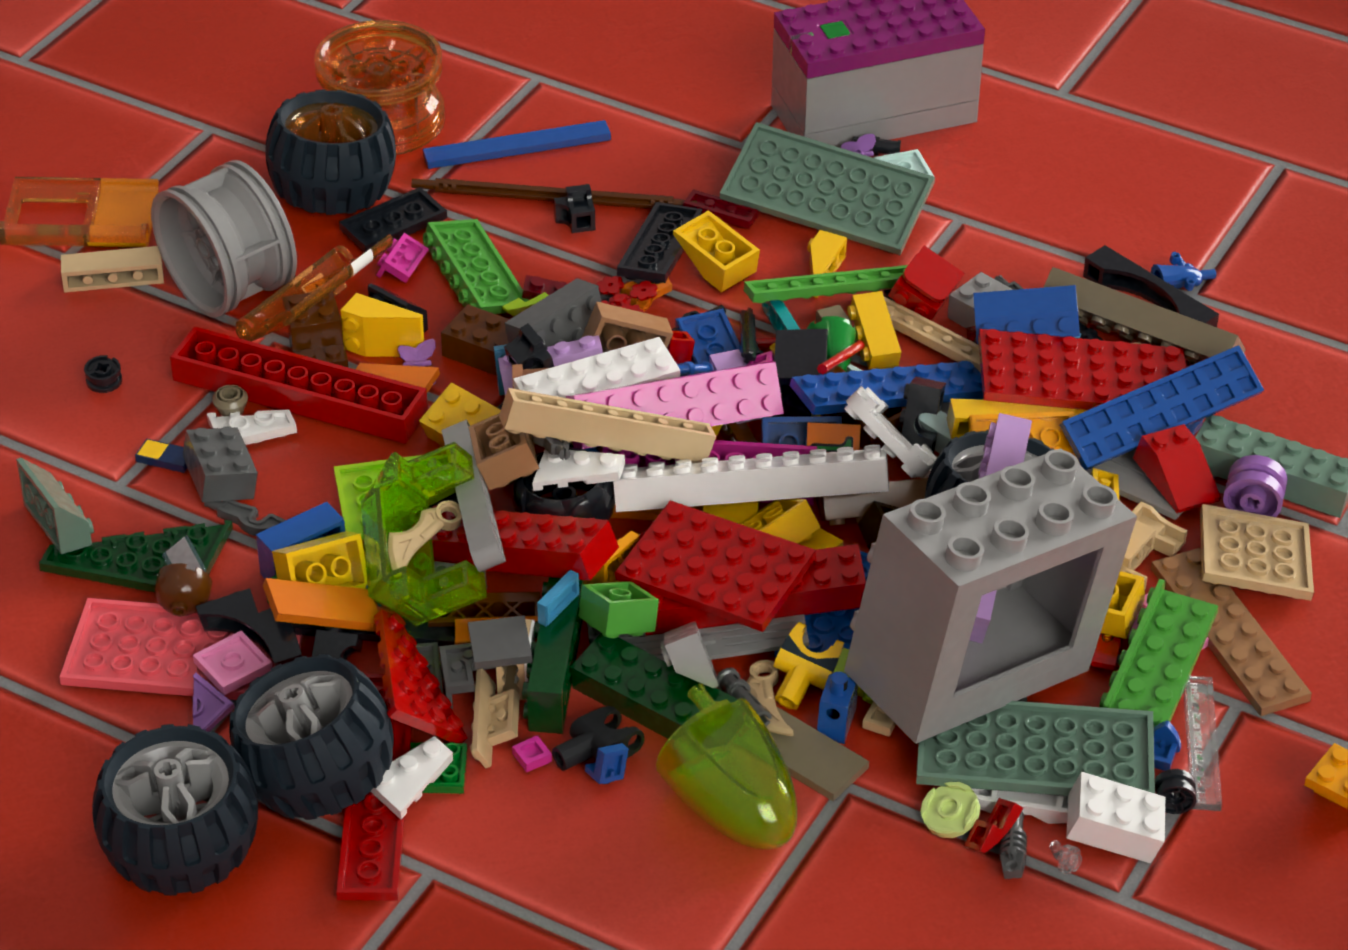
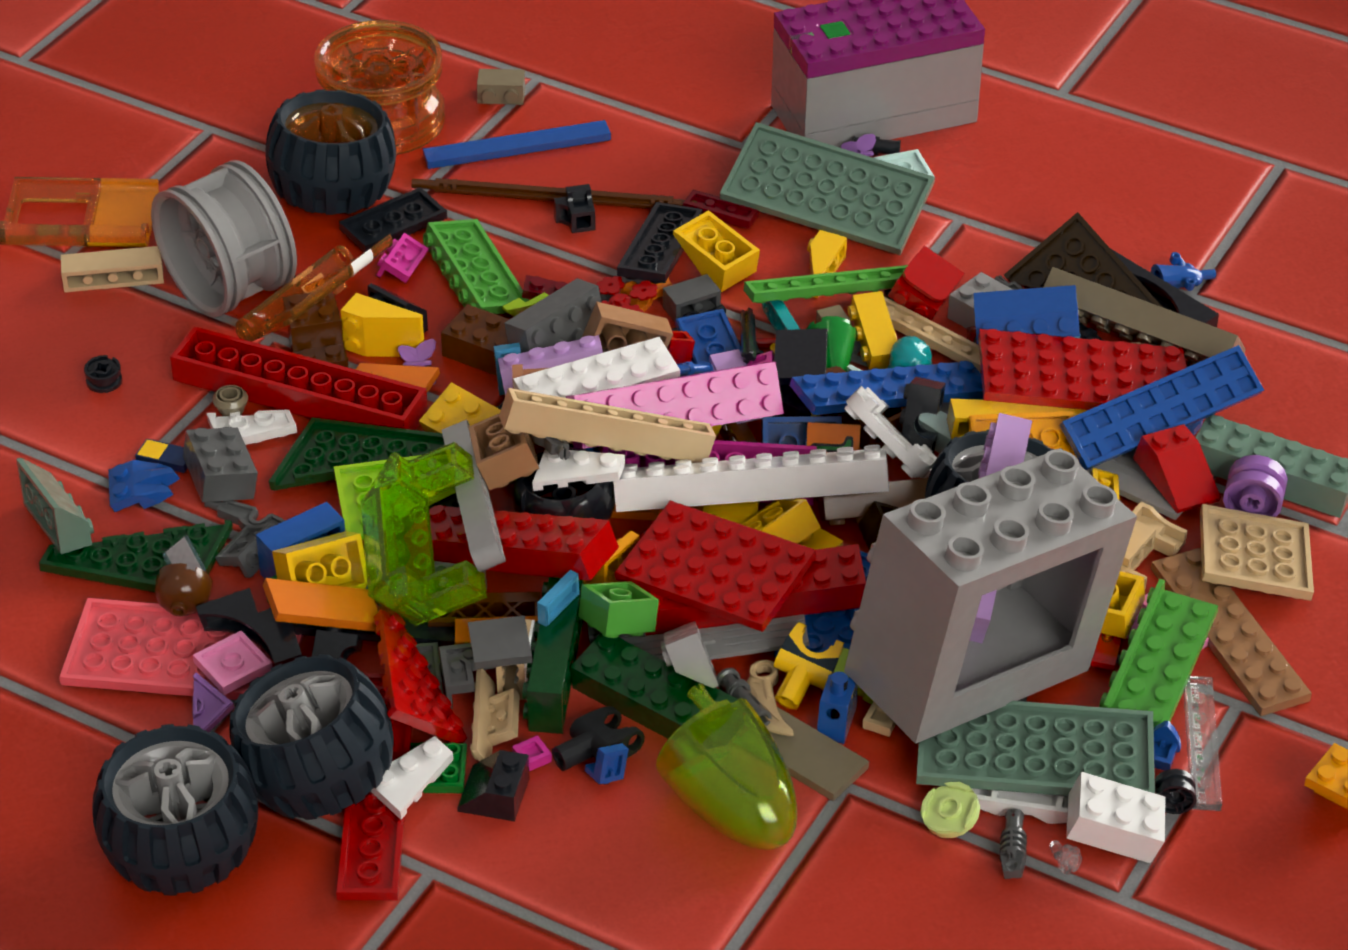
tan piece [388,500,462,581] -> none
black brick [504,323,554,369] -> none
red bar [817,340,865,374] -> none
red slope [964,798,1023,853] -> none
none -> blue plate [108,460,180,512]
none -> dark grey bracket [215,524,271,578]
none -> dark green wing [268,417,446,490]
none -> black slope [457,750,530,821]
none -> dark tan brick [477,69,526,105]
none -> dark grey brick [663,274,721,322]
none -> teal hair [888,336,932,368]
none -> dark brown wing [1004,212,1162,307]

